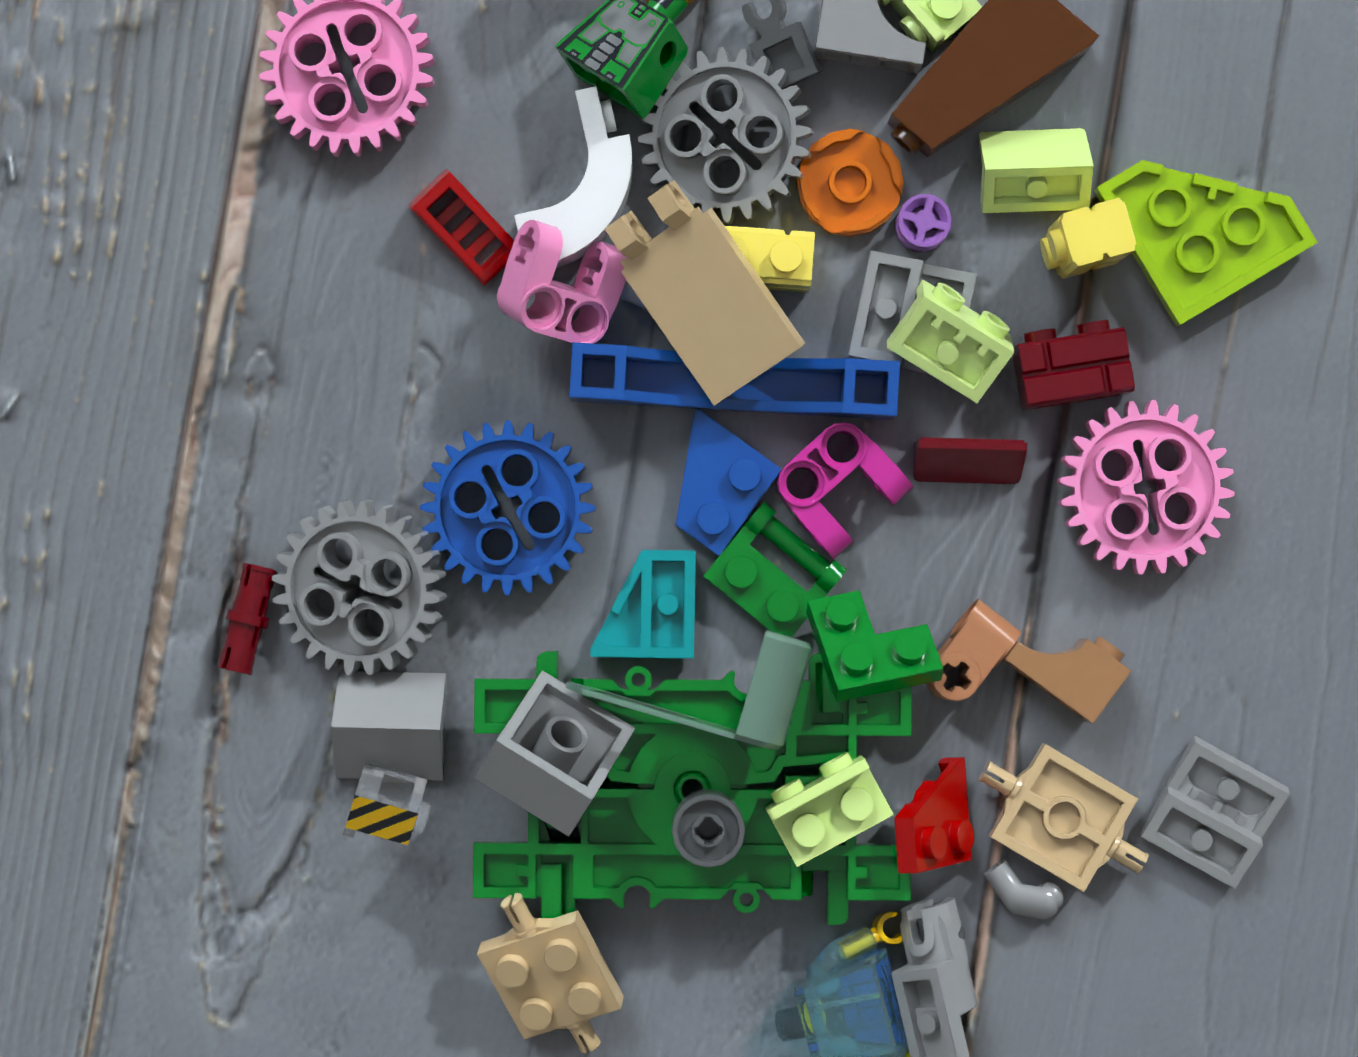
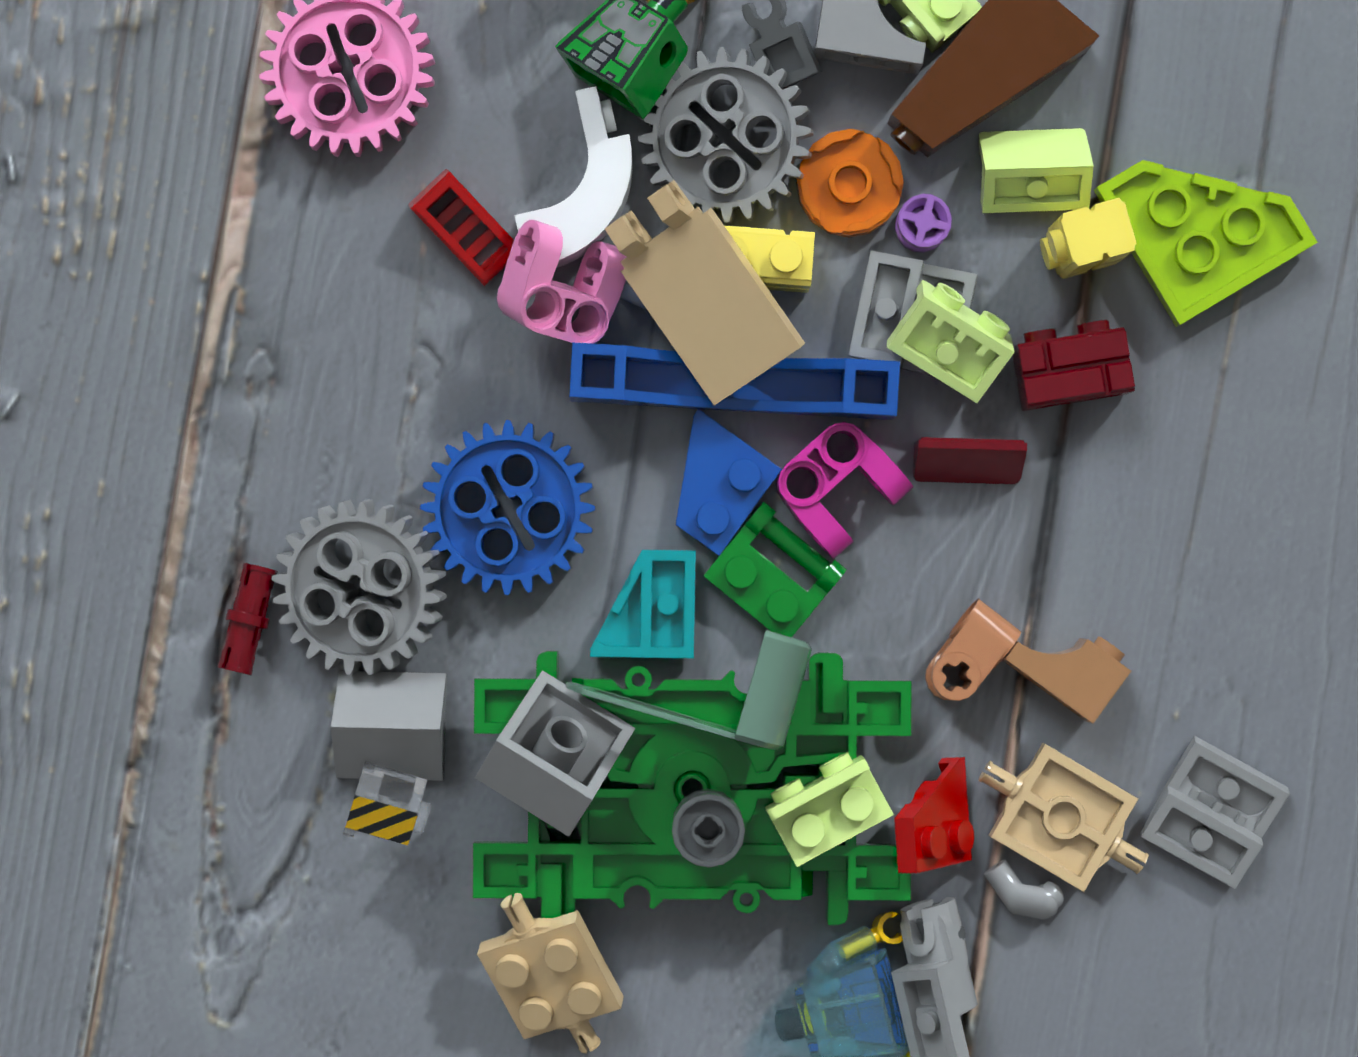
green plate [806,590,944,702] -> none
bright pink gear [1057,400,1235,575] -> none

